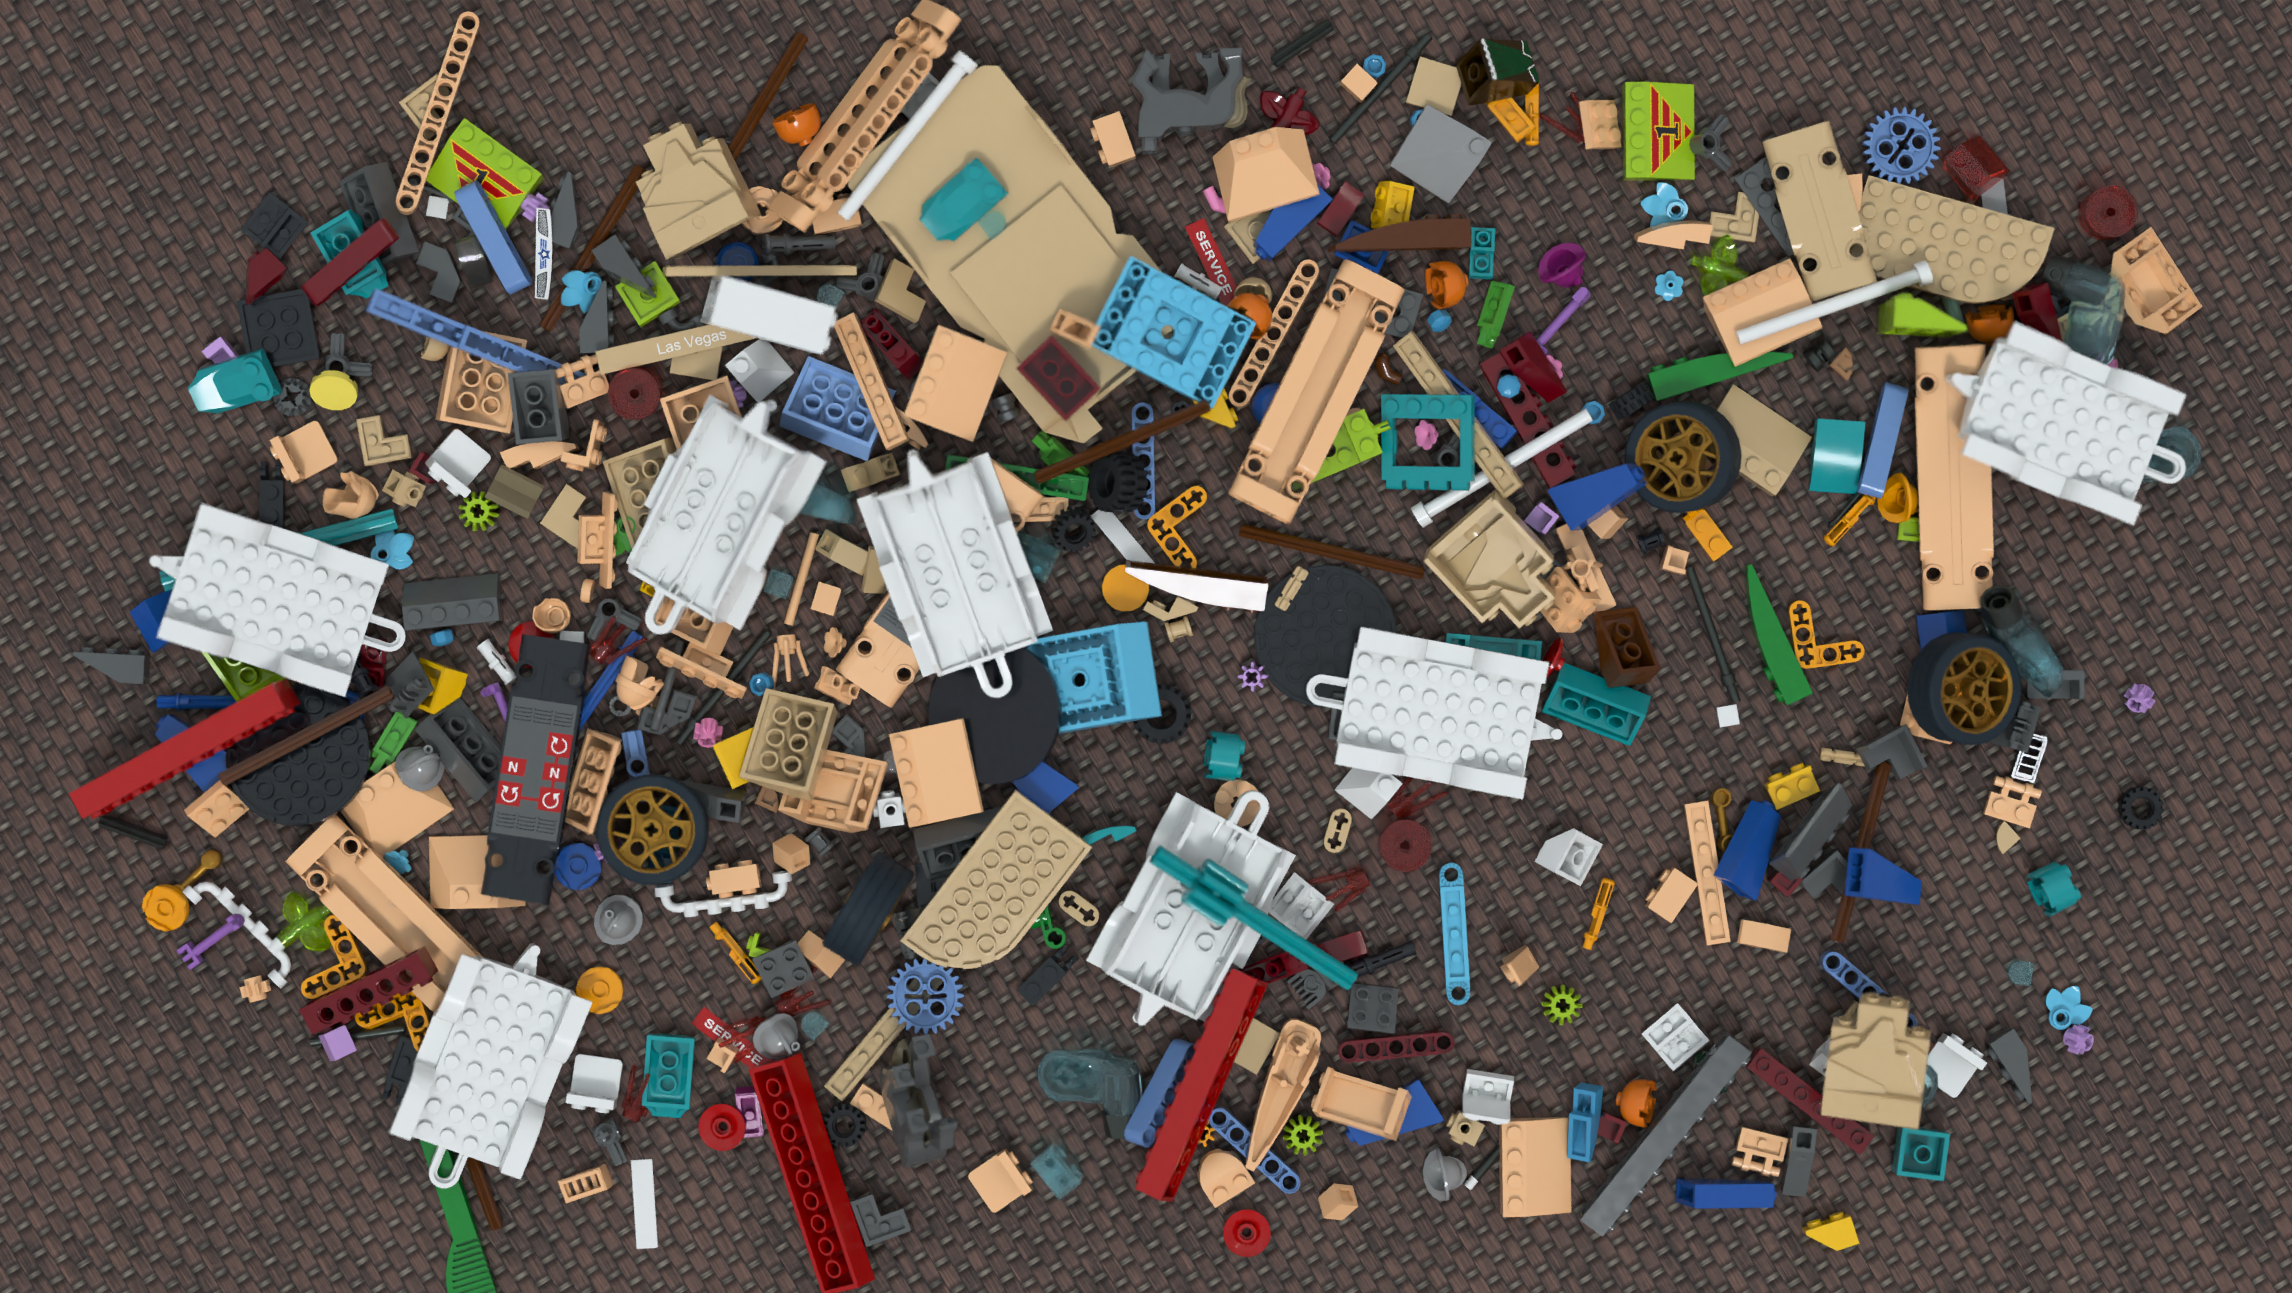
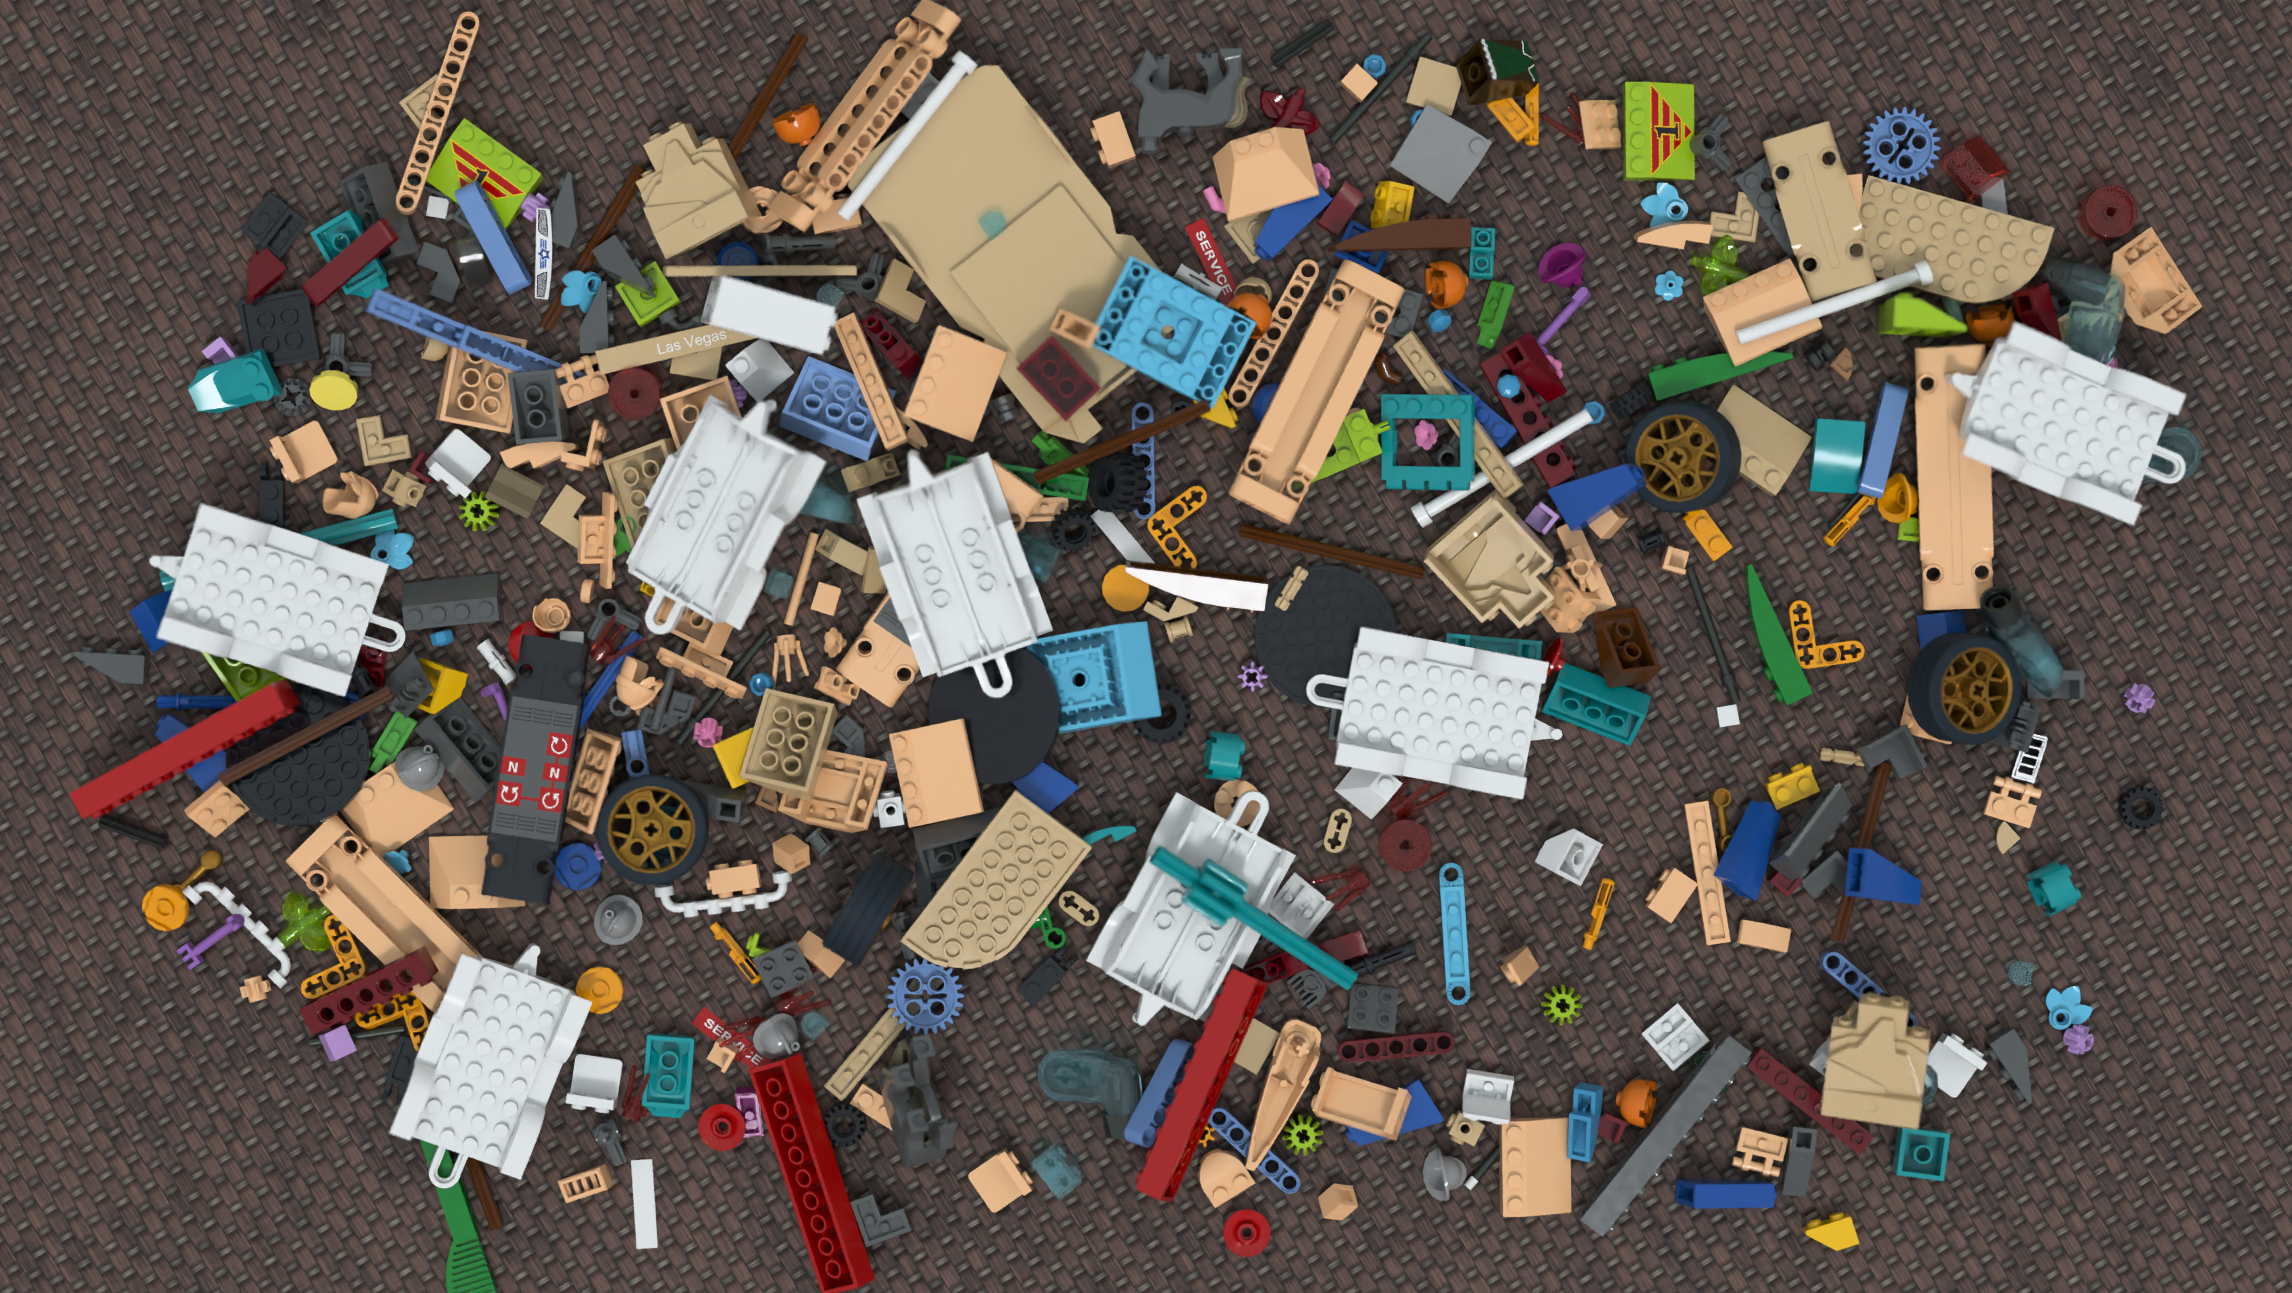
teal slope [919,157,1008,241] -> none

